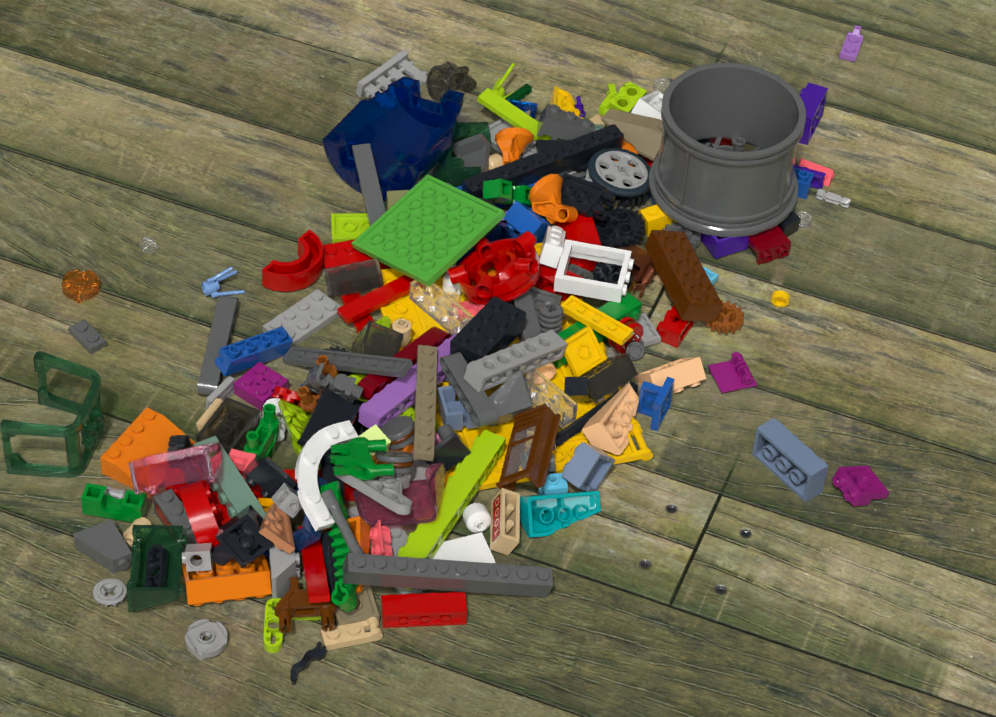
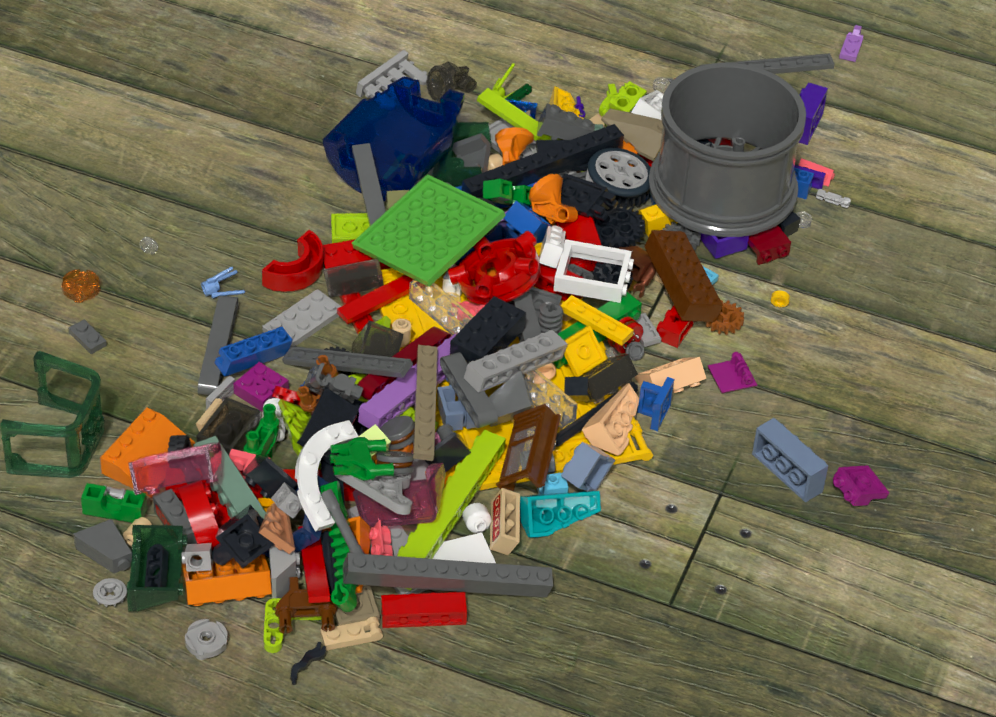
none -> dark grey tile [700,53,835,74]

